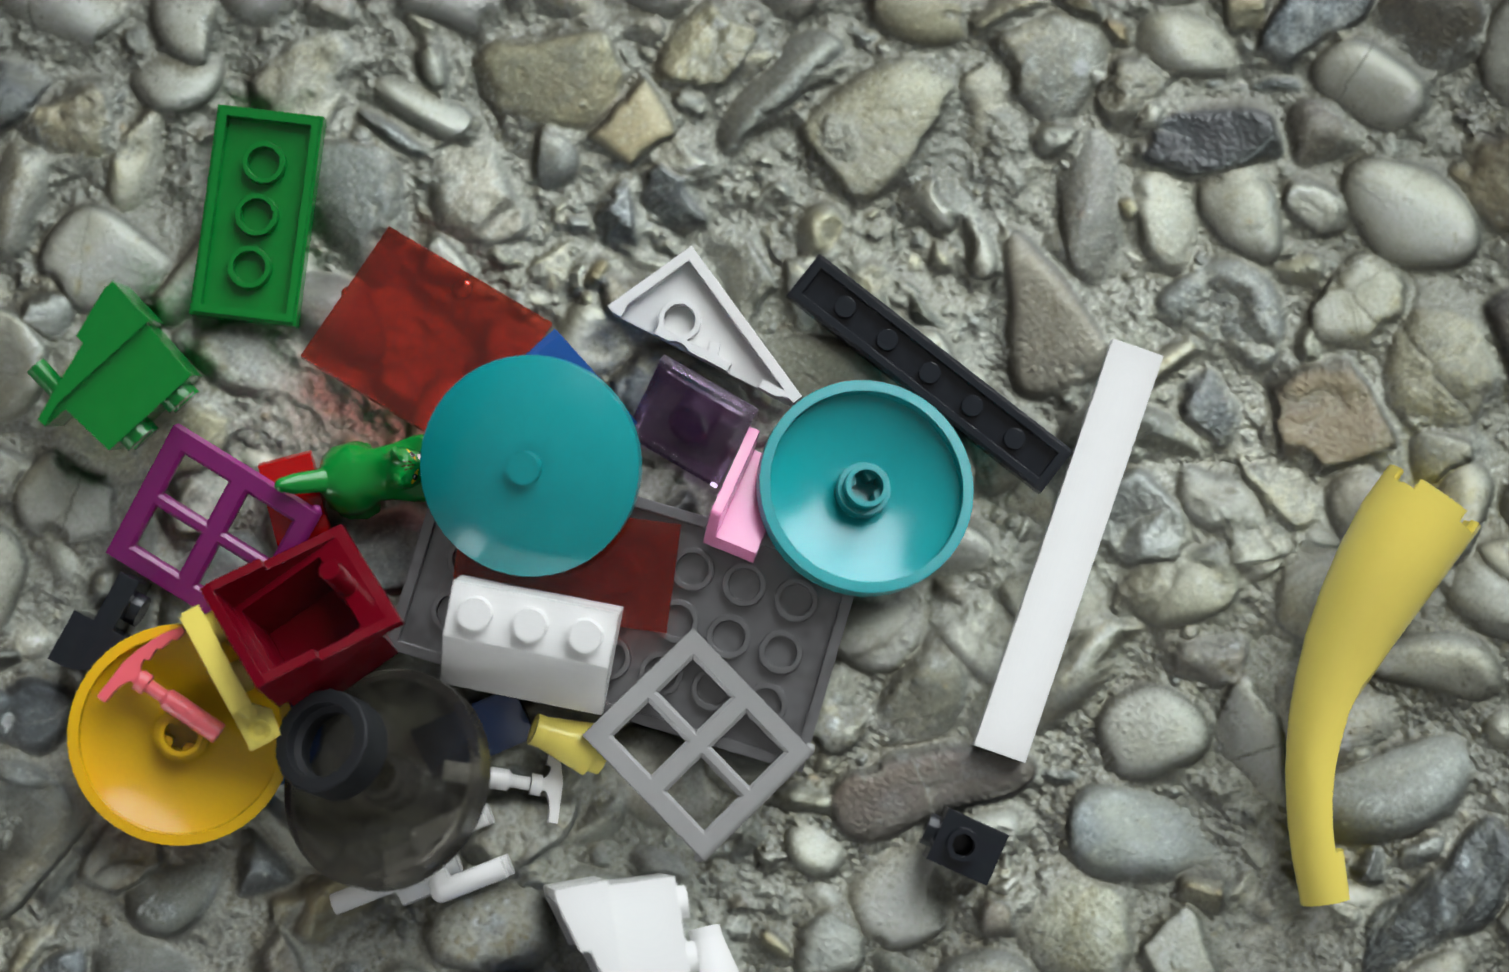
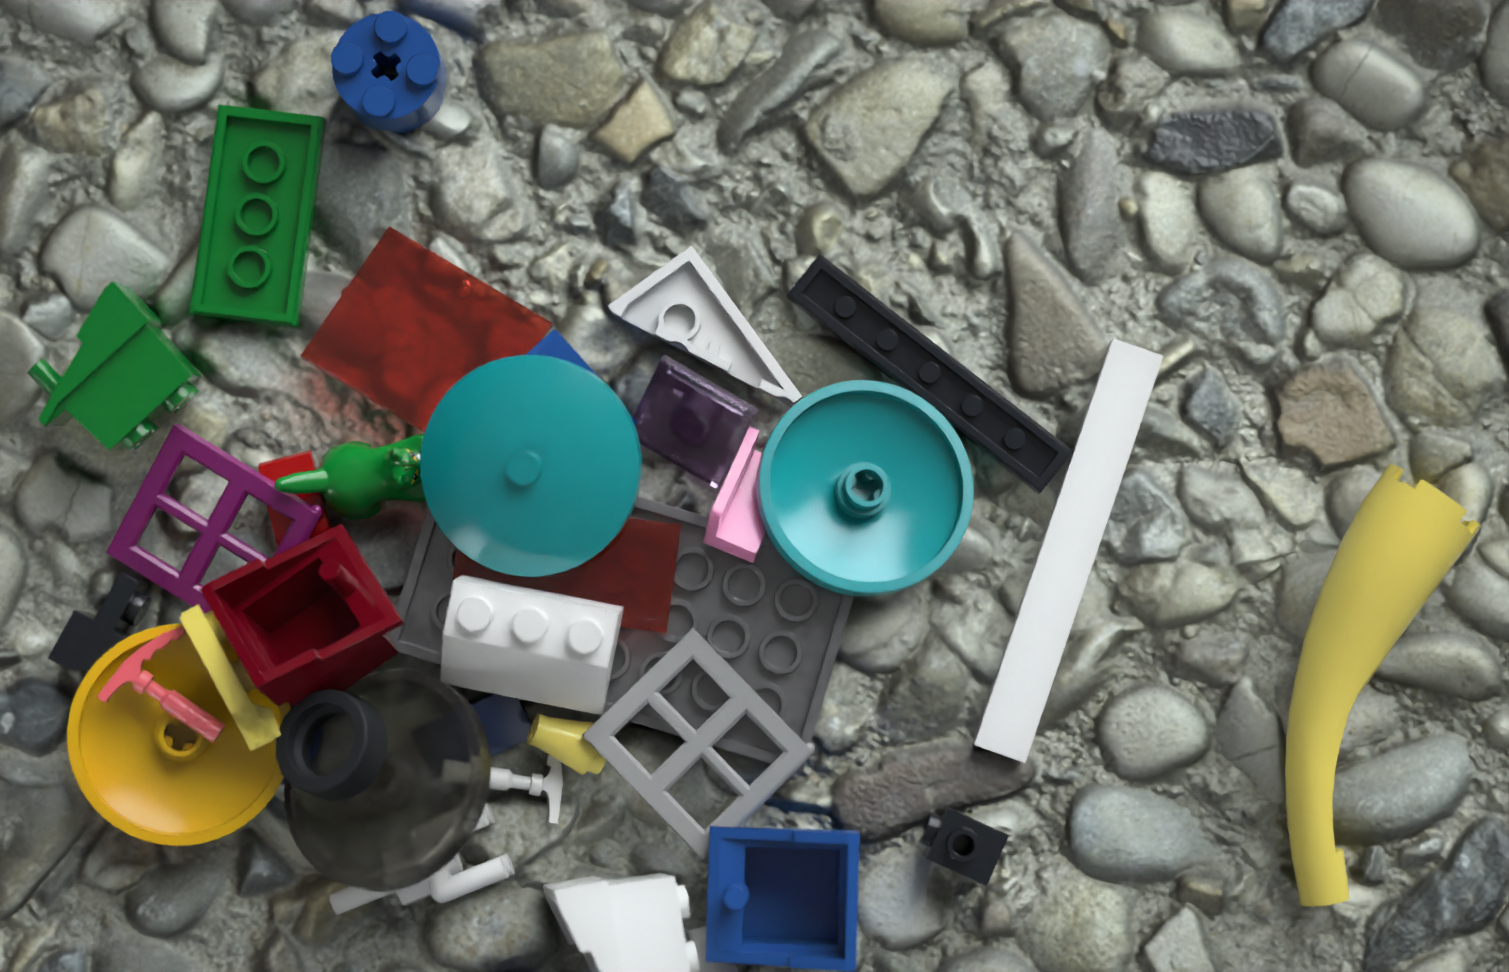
none -> blue brick [331,11,447,133]
none -> blue piece [705,826,860,972]

